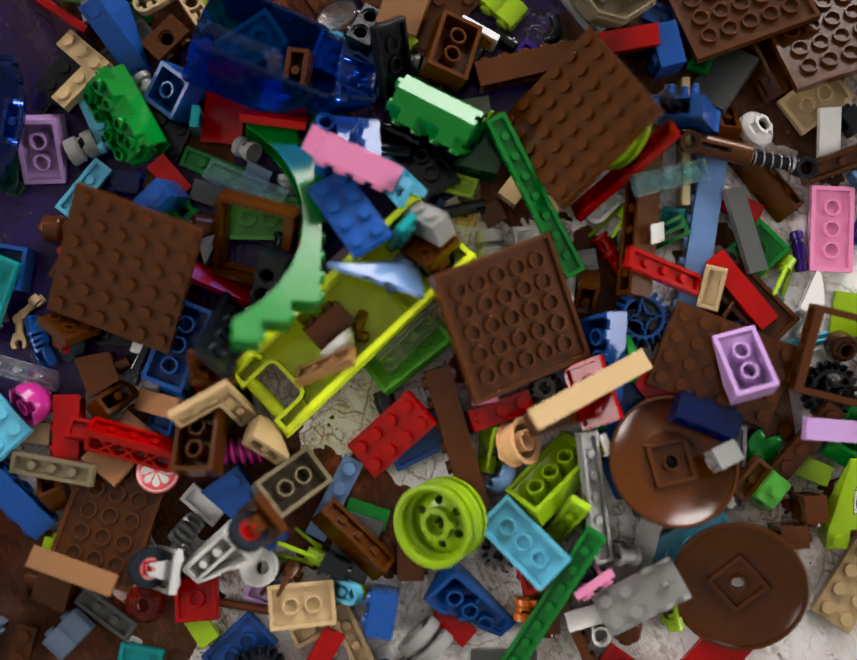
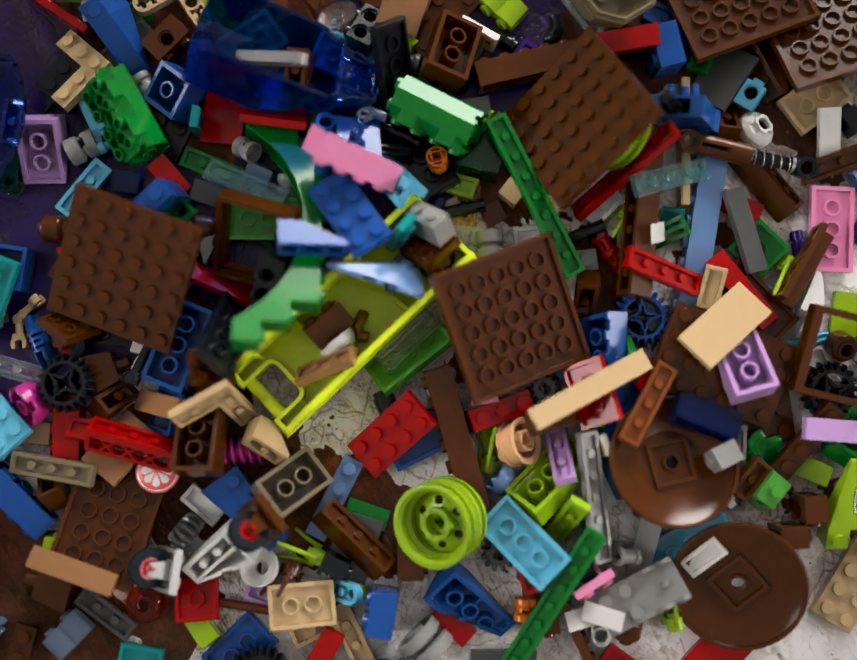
none -> black gear [35,353,98,413]
none -> light grey beam [235,50,309,67]
none -> slope [277,218,348,257]
none -> sand blue arm [356,106,389,123]
none -> orange wheel [426,146,449,174]
none -> lavender tile [545,427,578,487]
none -> black pin [568,218,607,244]
none -> white sticker [581,601,626,633]
none -> dark orange tile [616,359,679,449]
none -> tan tile [677,281,772,371]
none -> white tile [680,536,729,579]
none -> medium azure brick [733,77,767,112]
none -> reddish brown fence [771,221,834,311]

